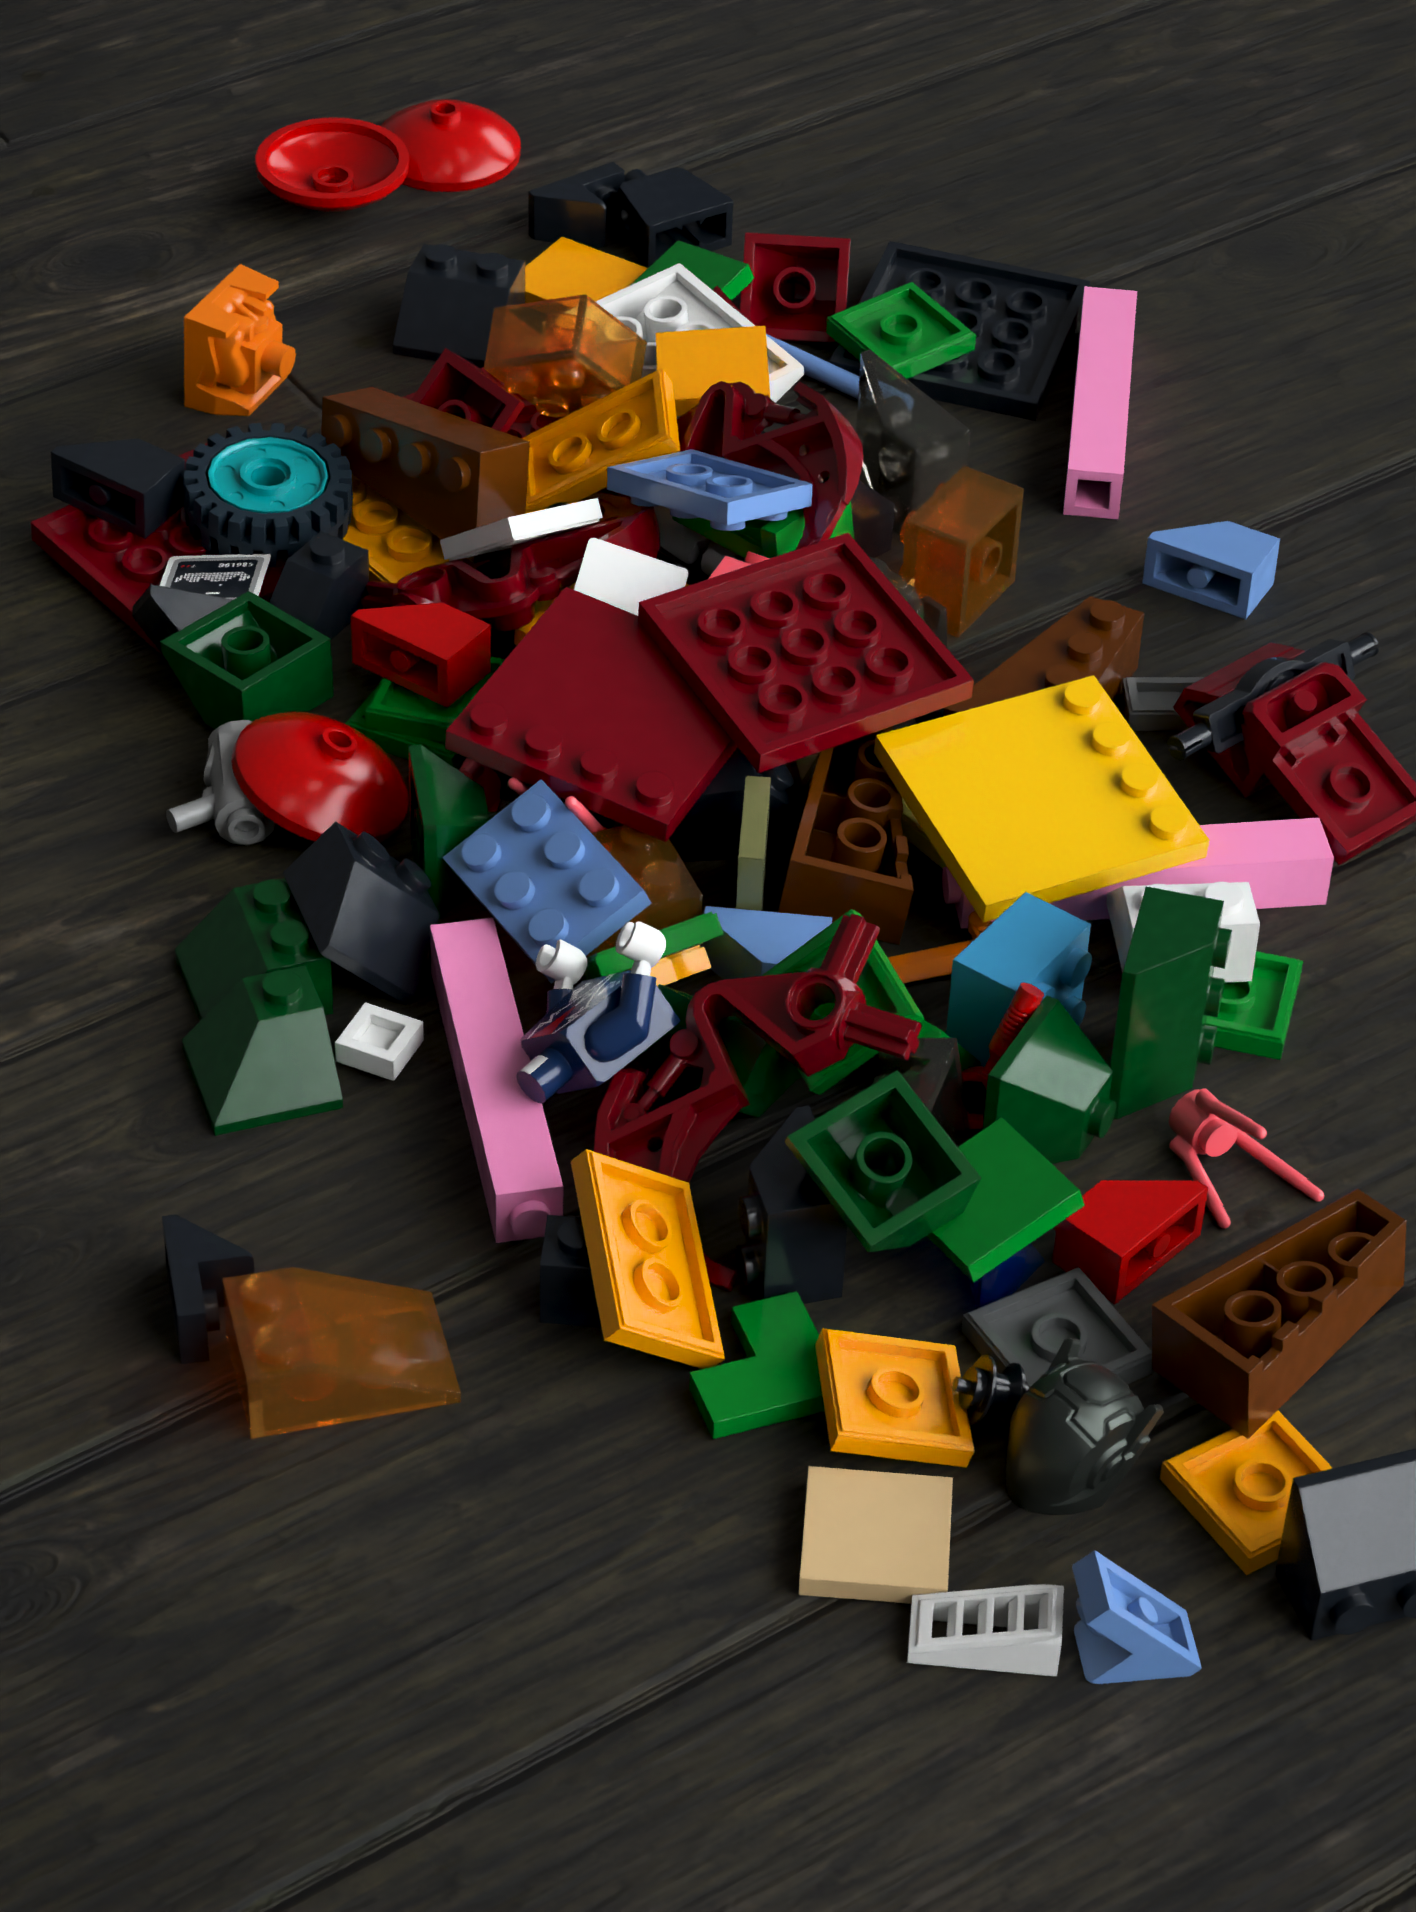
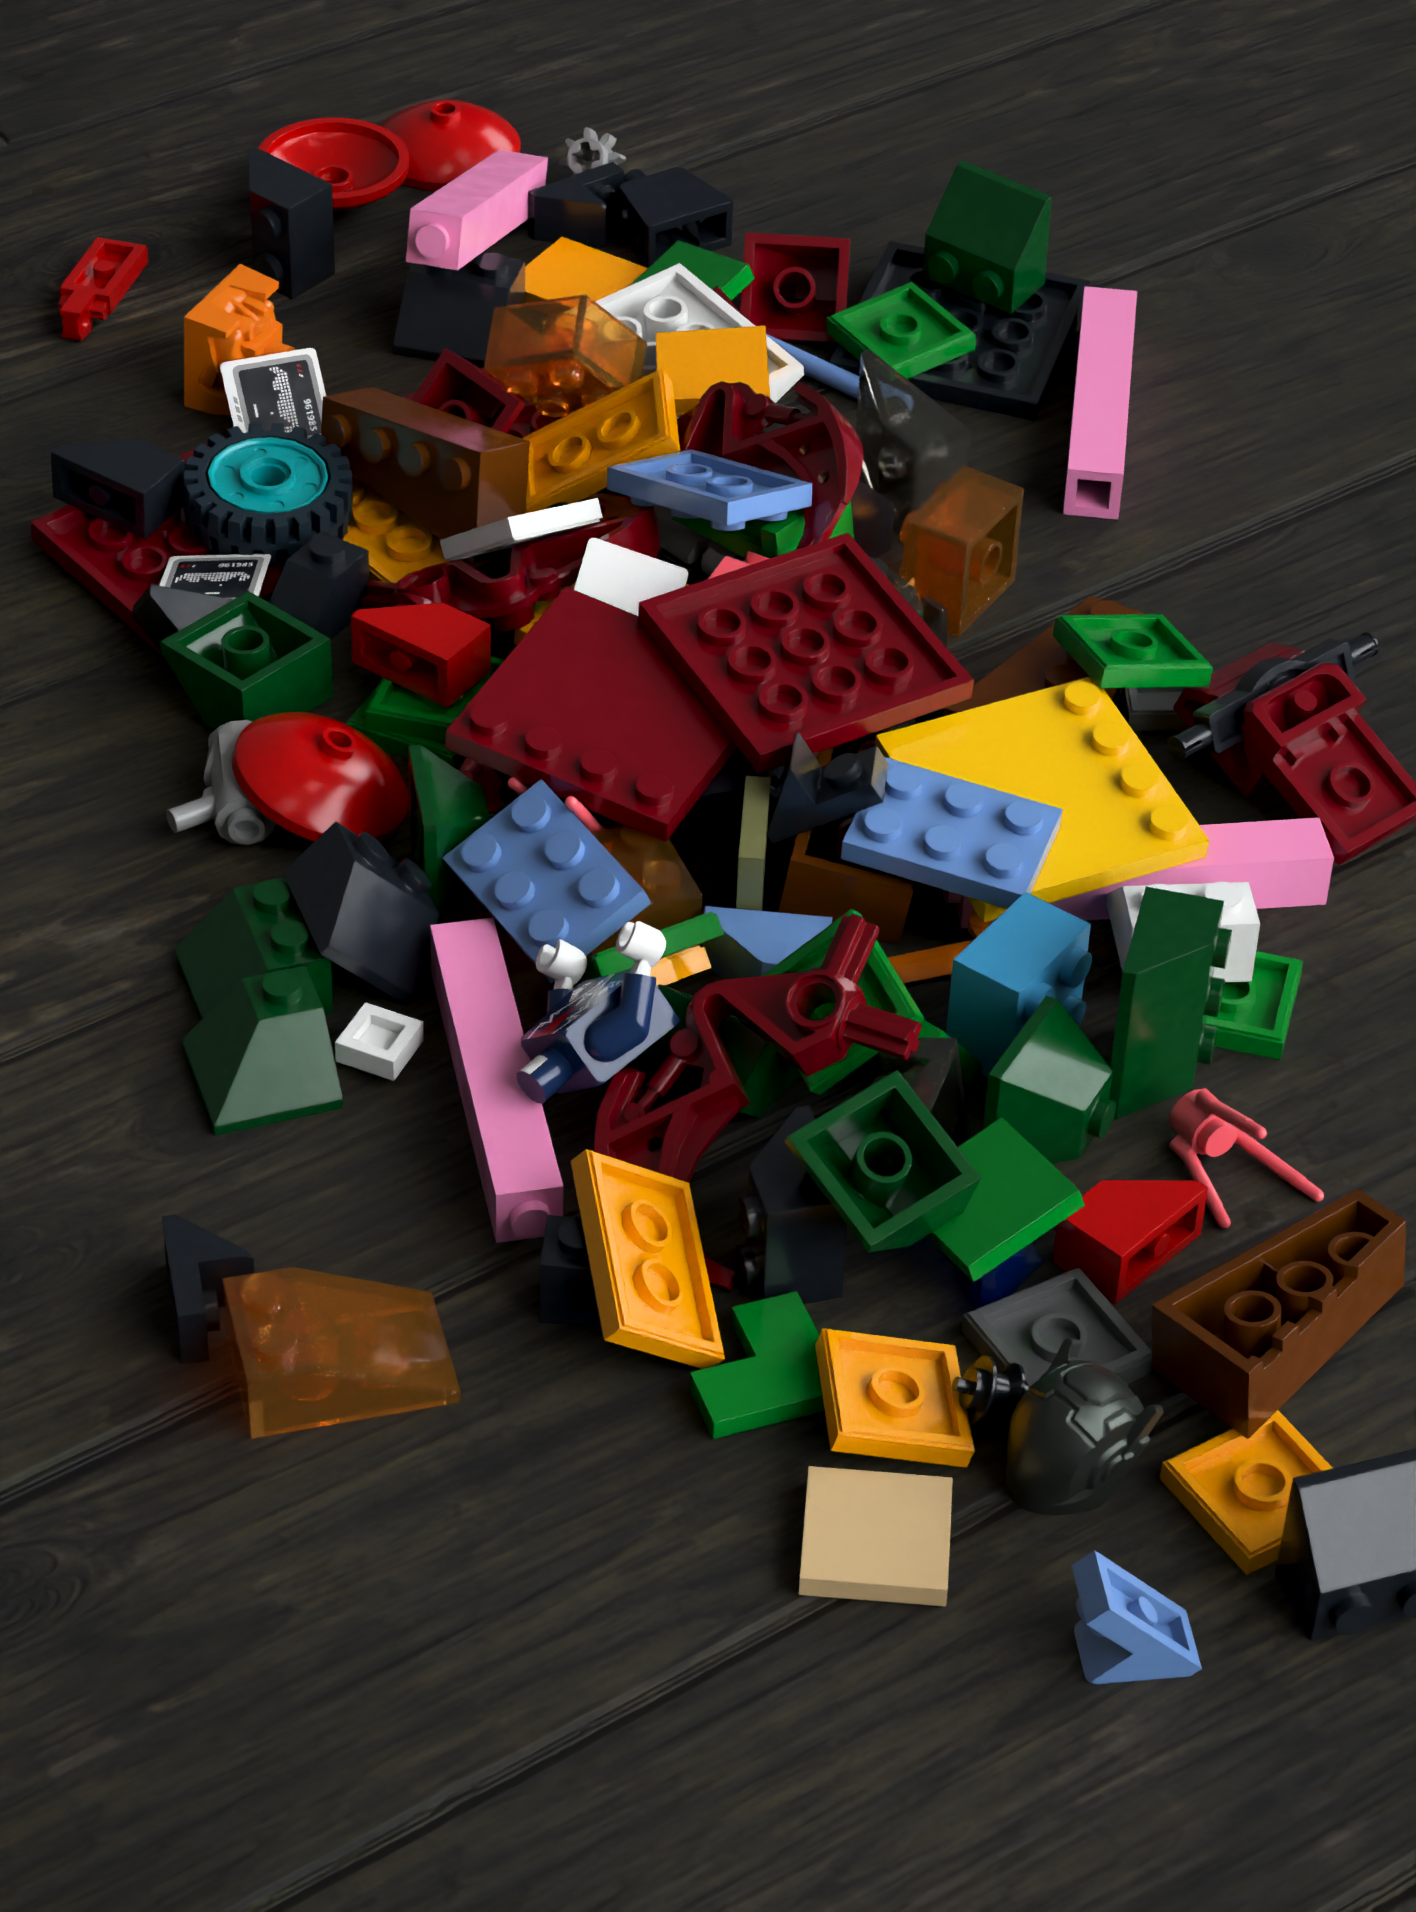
white slope [907,1584,1064,1677] -> none
red piece [943,982,1044,1129] -> none
medium blue slope [1142,521,1280,619] -> none
none -> red hinge [58,237,148,341]
none -> sticker [220,348,326,438]
none -> black slope [248,147,335,300]
none -> bright pink brick [406,150,548,271]
none -> light grey gear [559,127,626,176]
none -> black slope [767,733,888,844]
none -> medium blue plate [841,757,1063,909]
none -> dark green slope [923,160,1052,314]
none -> green tile [1052,614,1213,688]

